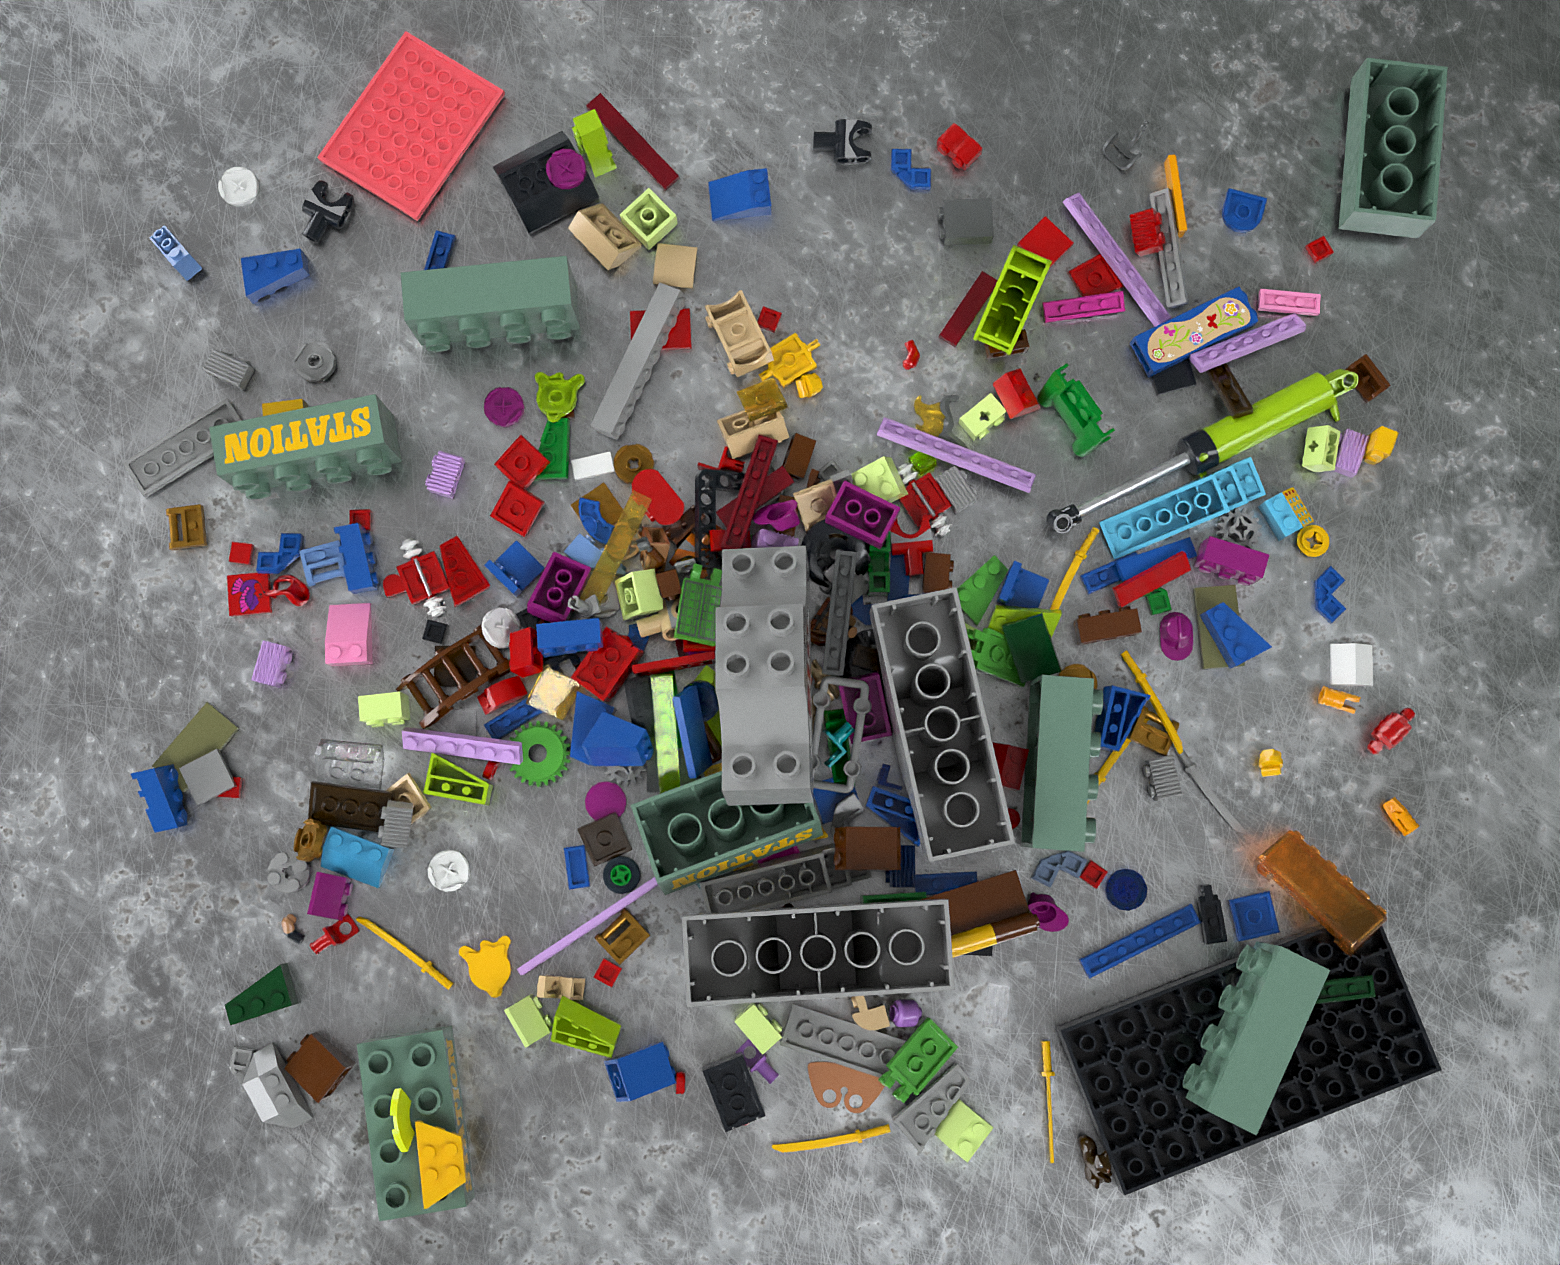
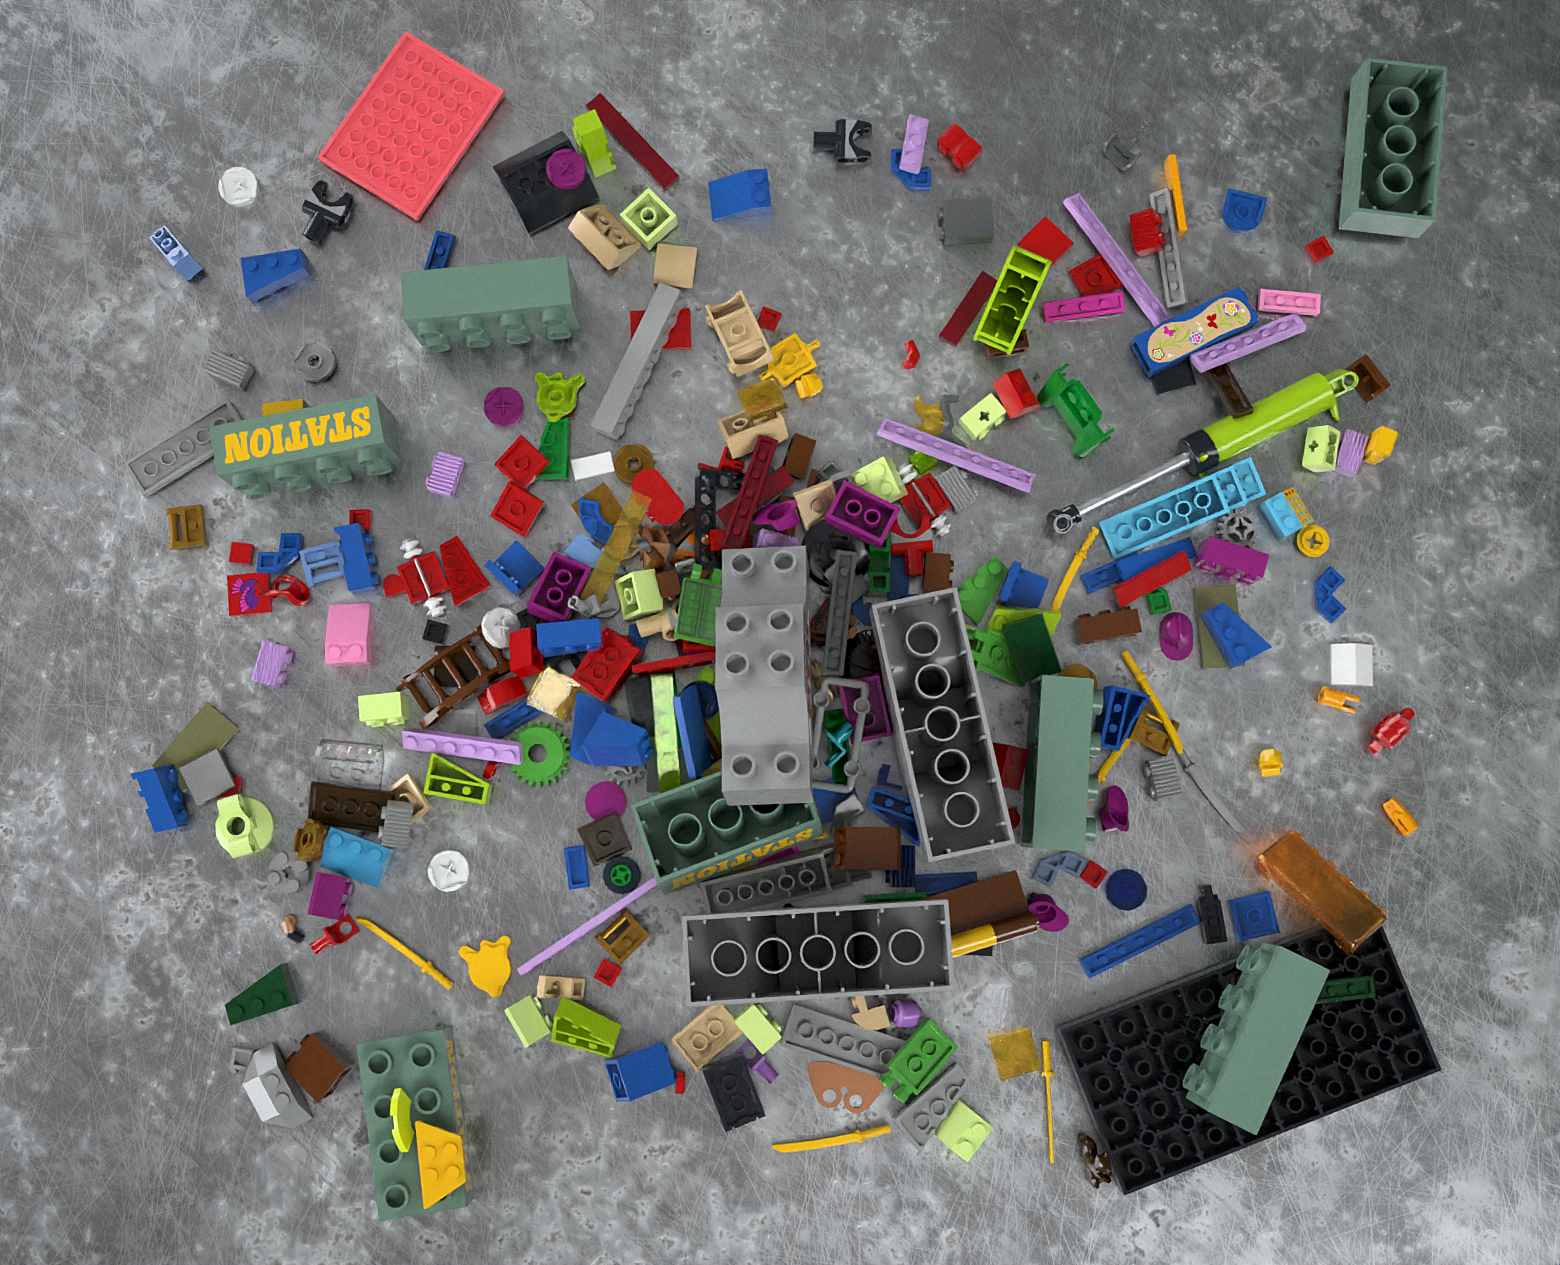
none -> yellowish green piece [215,794,275,858]
none -> tan tile [670,1005,744,1073]
none -> lavender plate [899,114,929,174]
none -> clear yellow tile [988,1027,1042,1081]
none -> magenta piece [1099,785,1129,832]

